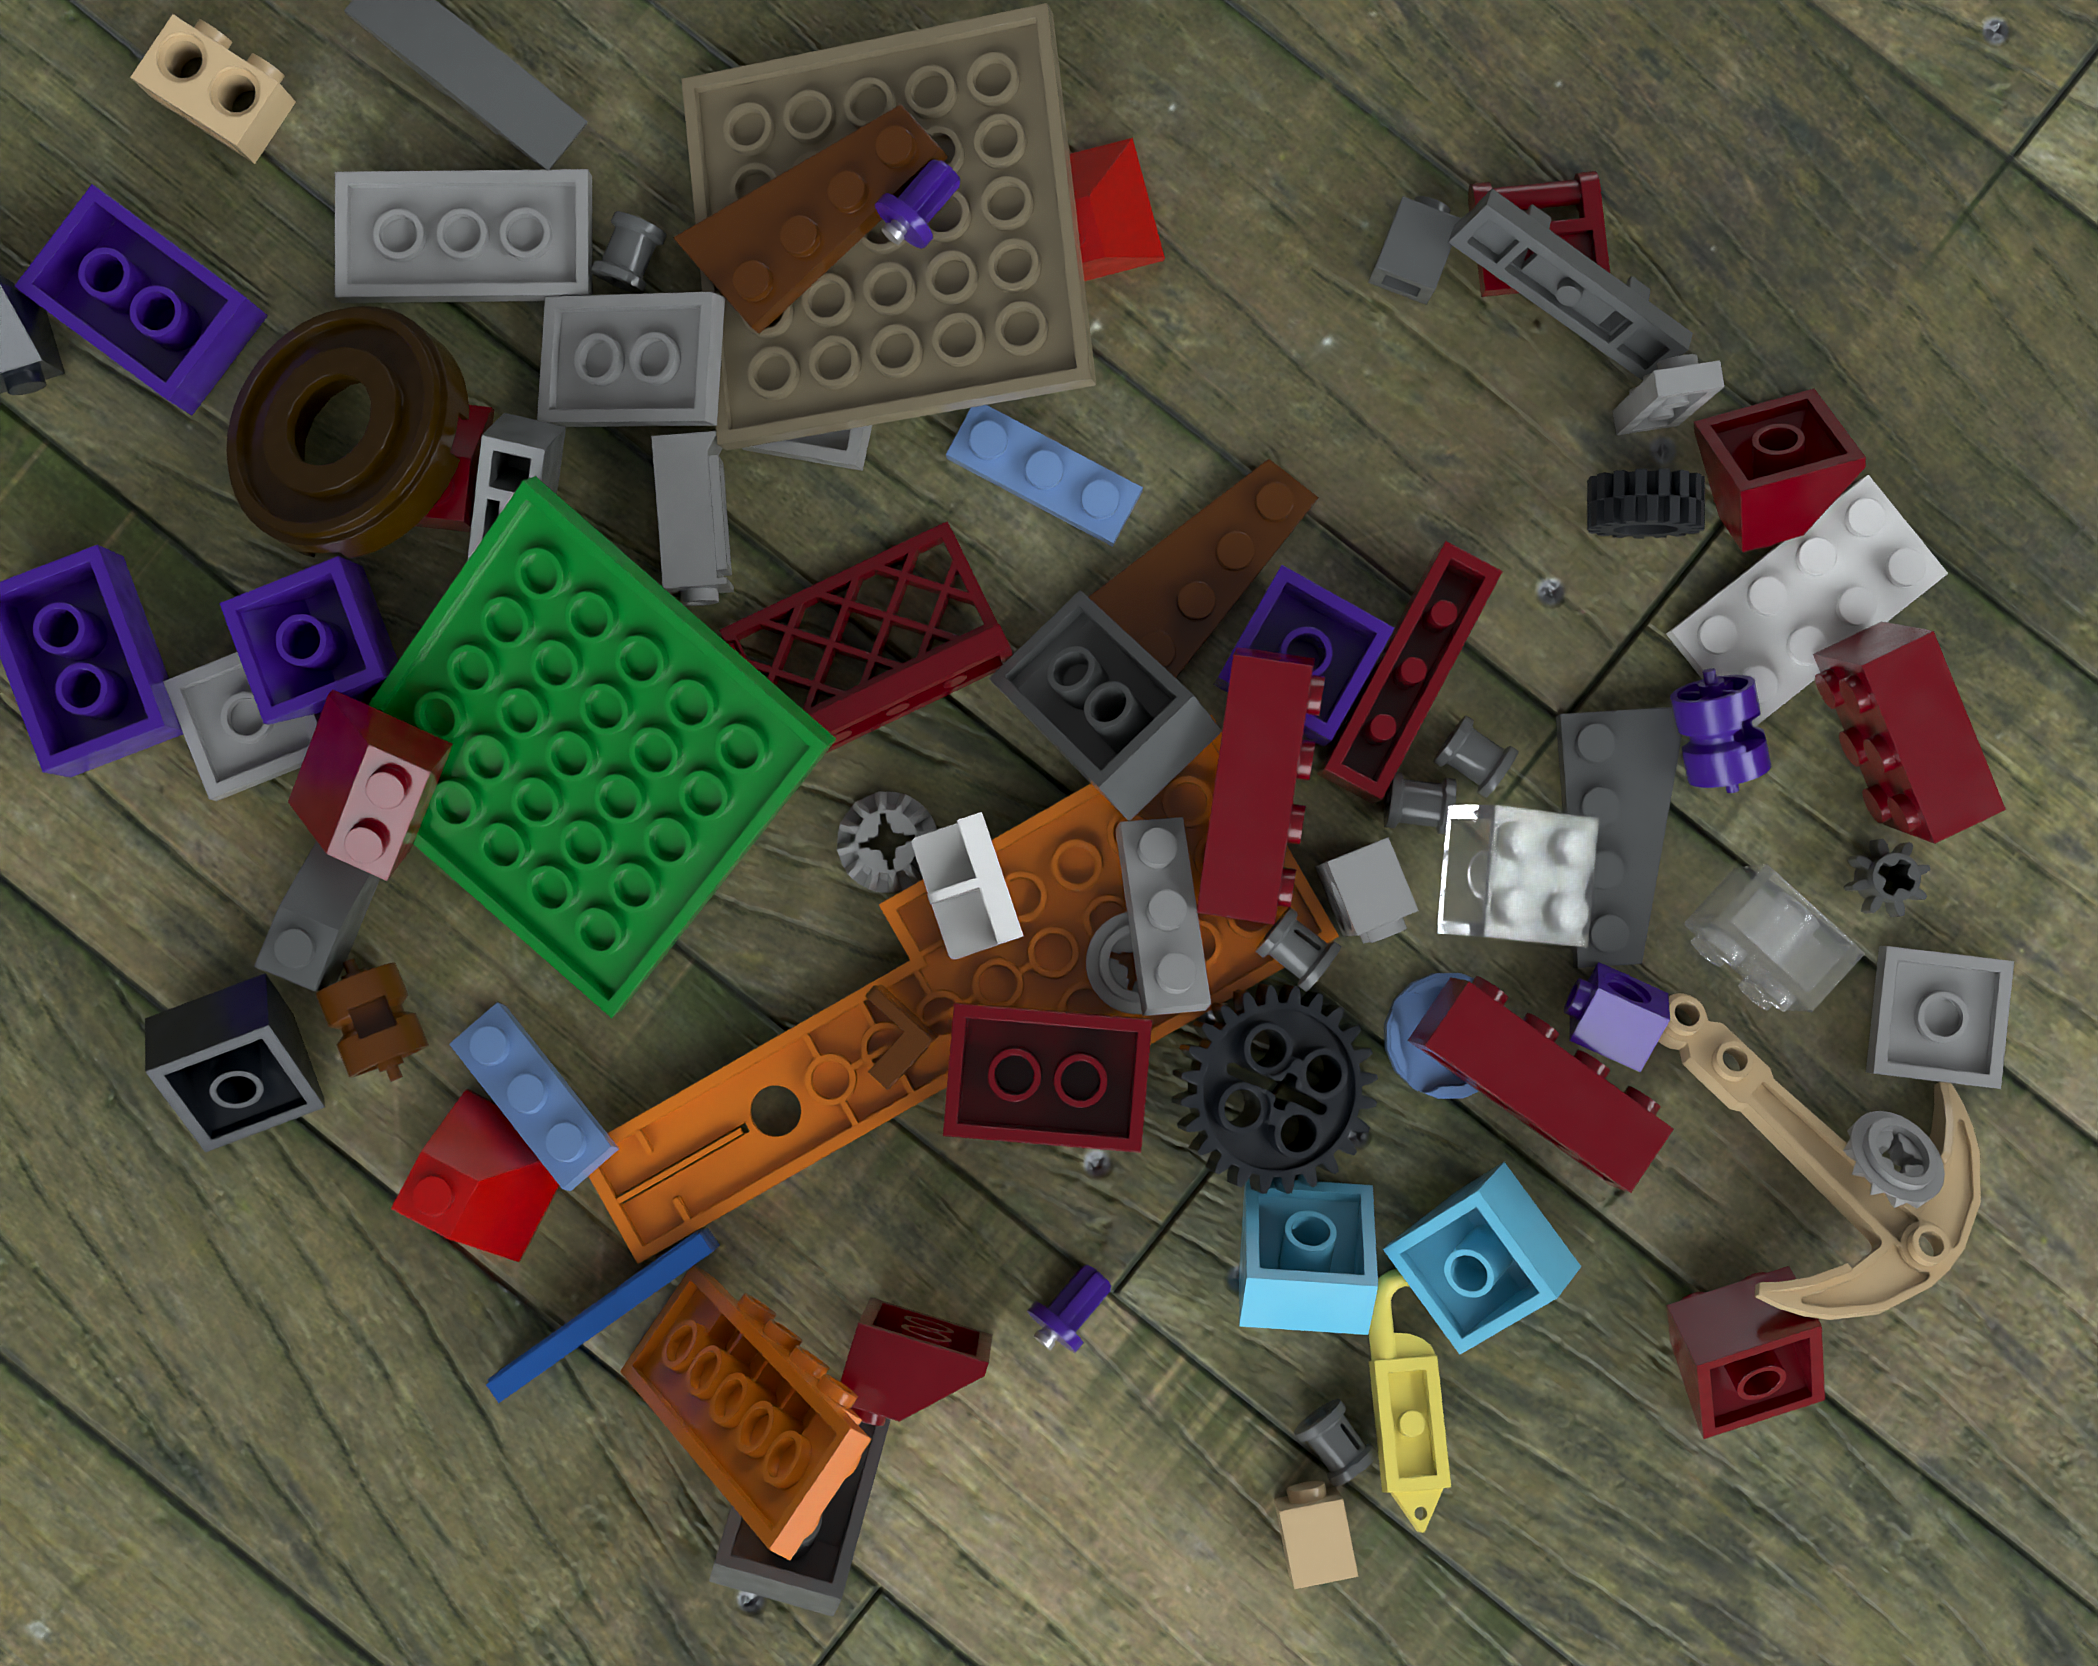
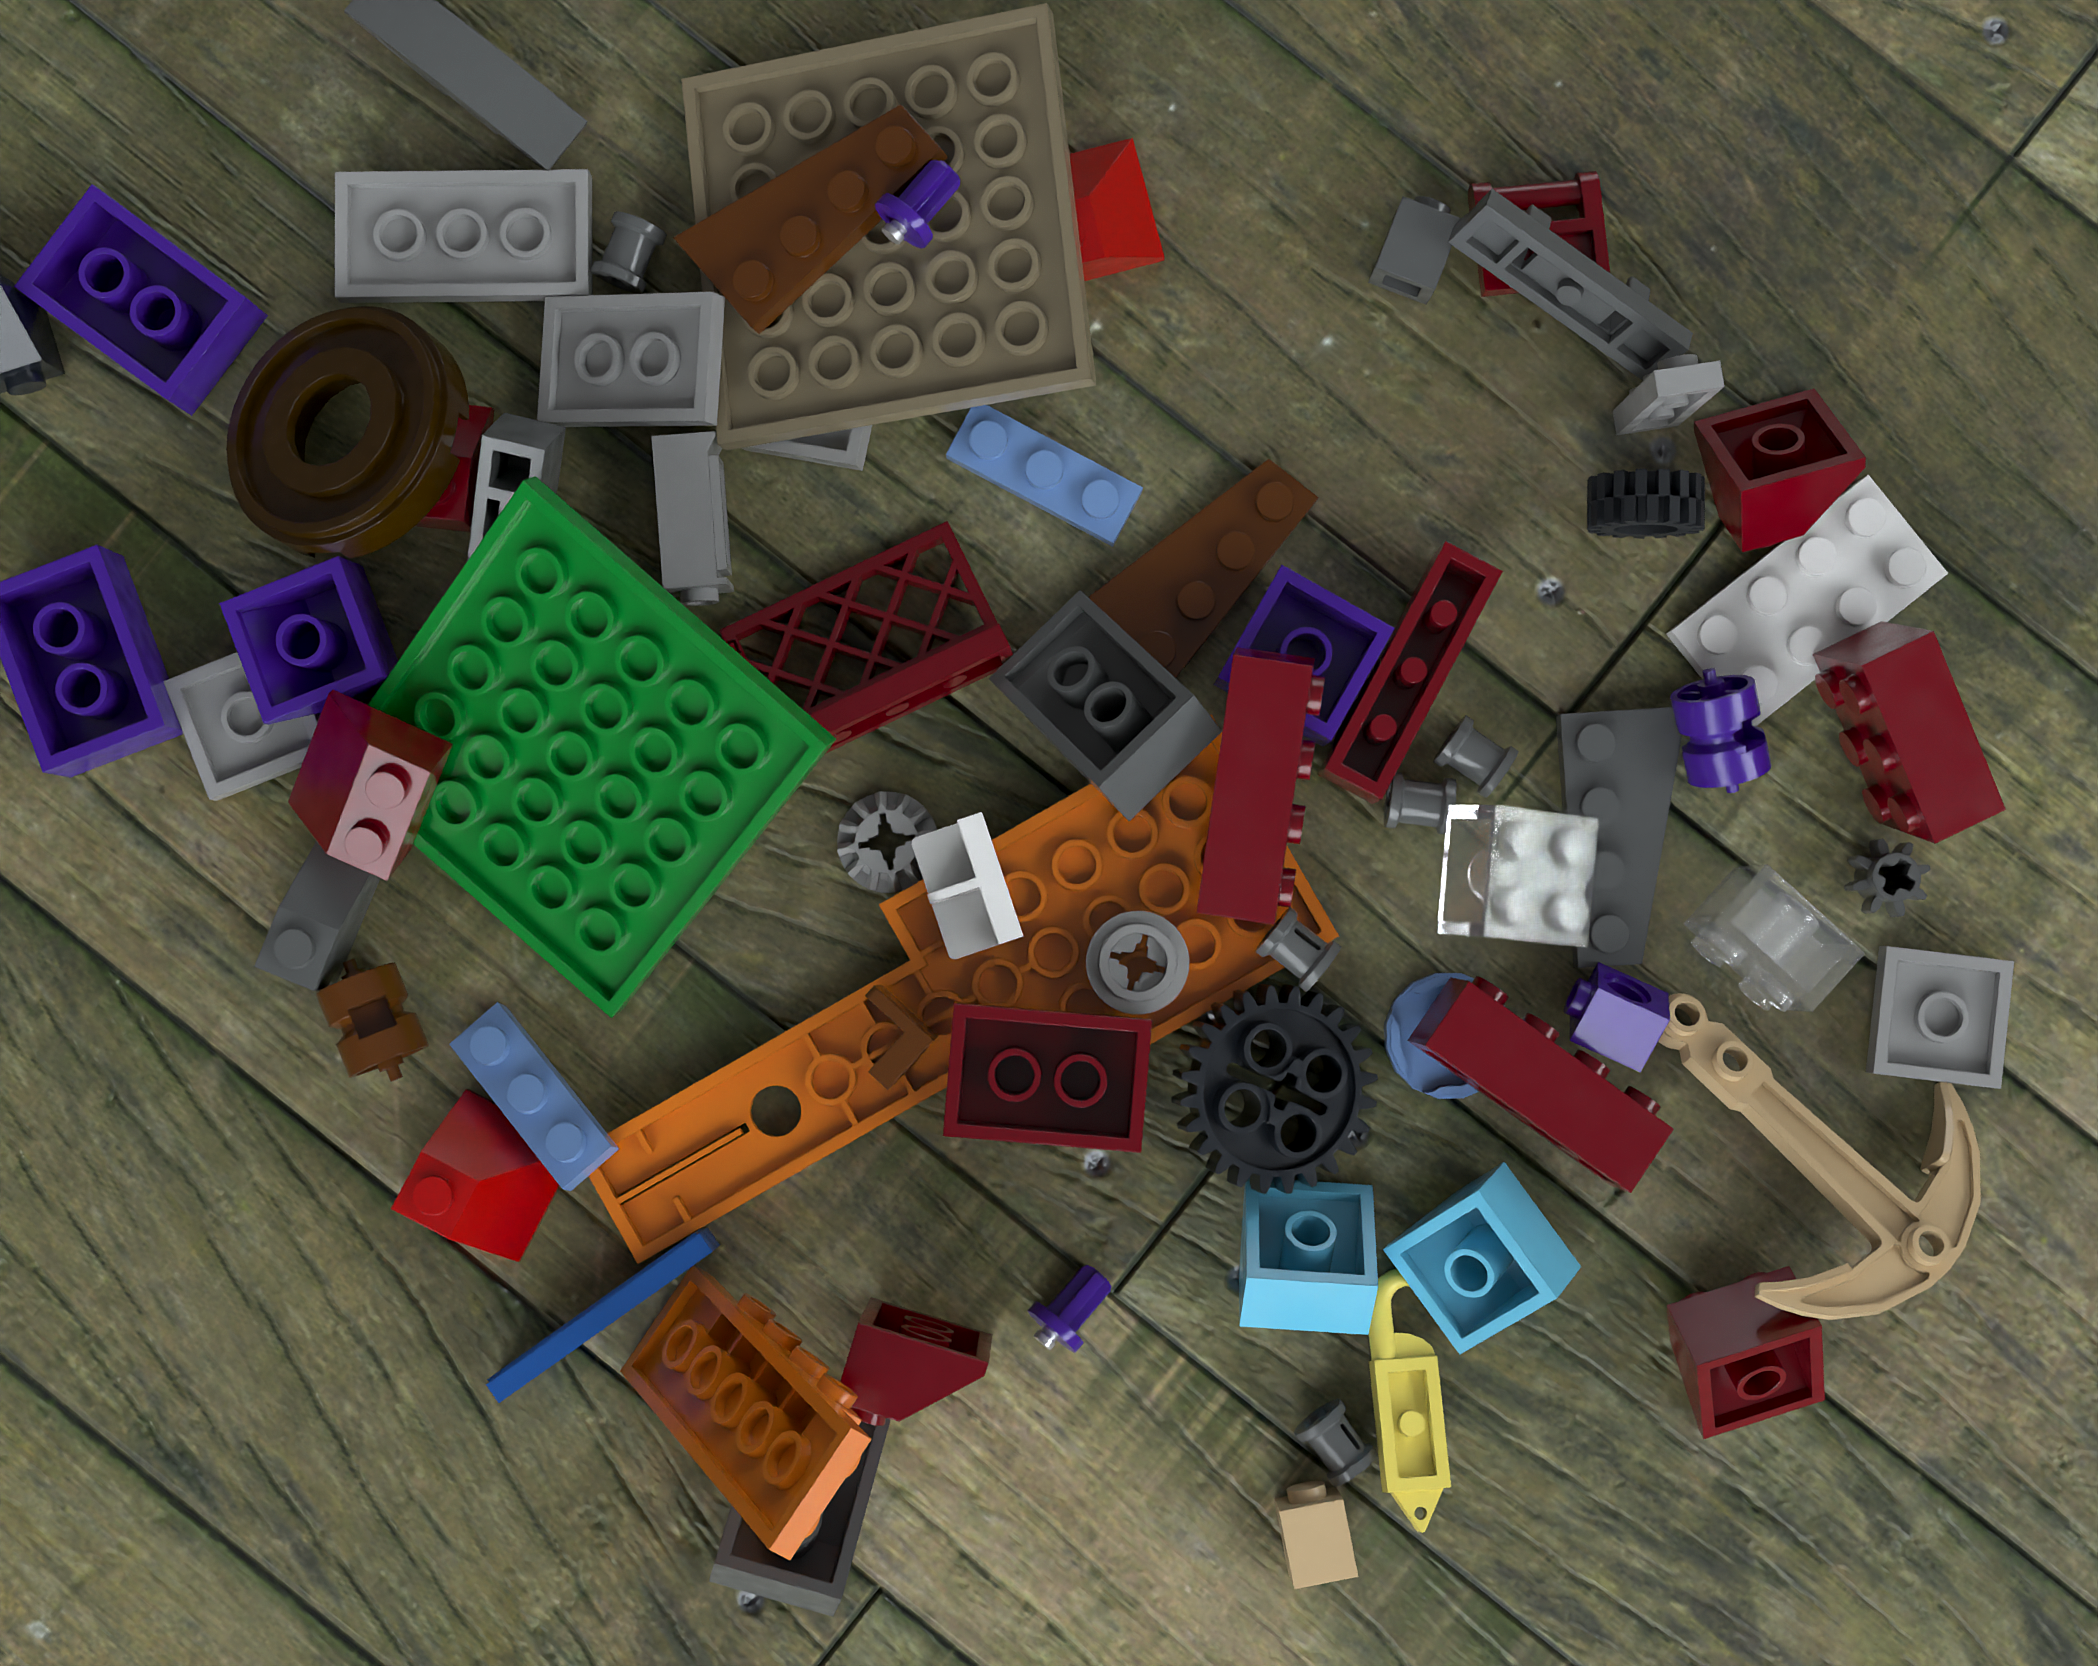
tan brick [130,14,296,164] -> none
black slope [145,973,325,1153] -> none
light grey plate [1115,817,1211,1016] -> none
light grey brick [1315,837,1419,944] -> none
light grey gear [1843,1111,1945,1209] -> none

